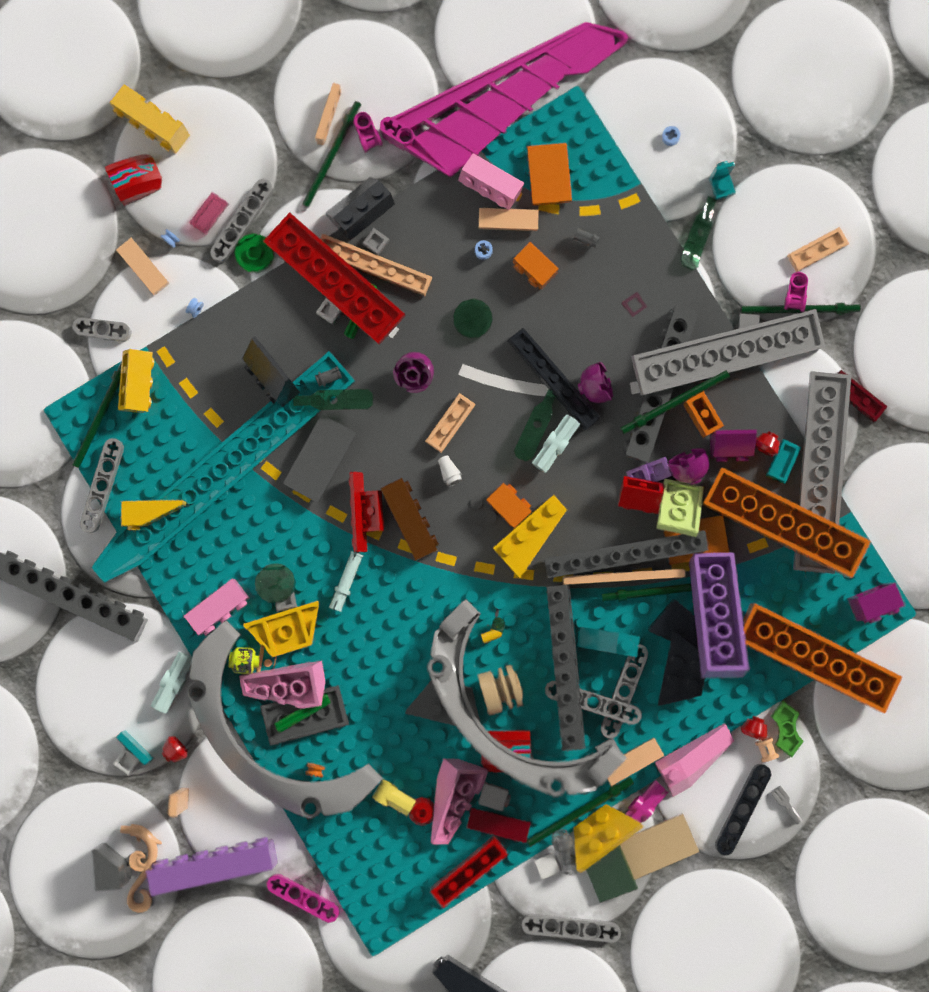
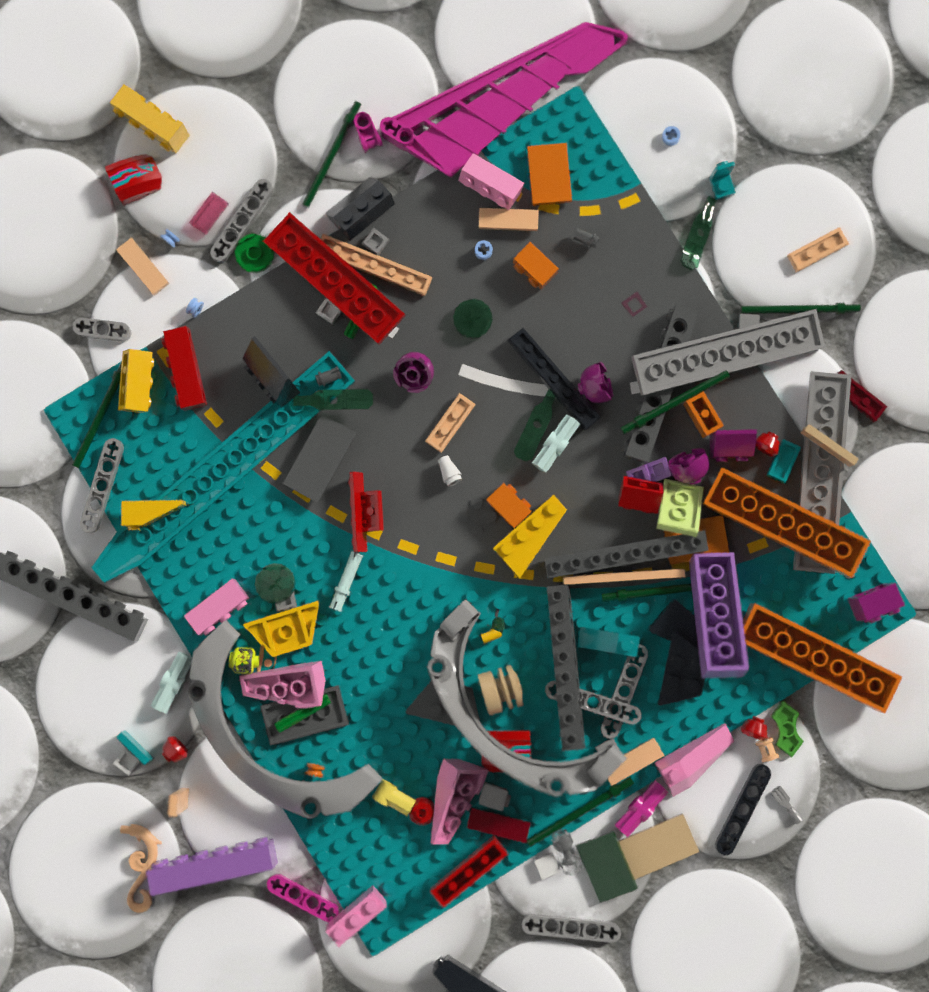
dark grey slope [92,843,132,892] -> none
light nougat tile [315,83,342,145] -> none
reddish brown brick [380,478,439,561] -> none
yellow wing [574,804,644,873] -> none
dark pink piece [784,272,808,312] -> none
none -> red brick [161,326,208,411]
none -> bright pink brick [325,885,386,947]
none -> tan tile [800,424,859,467]

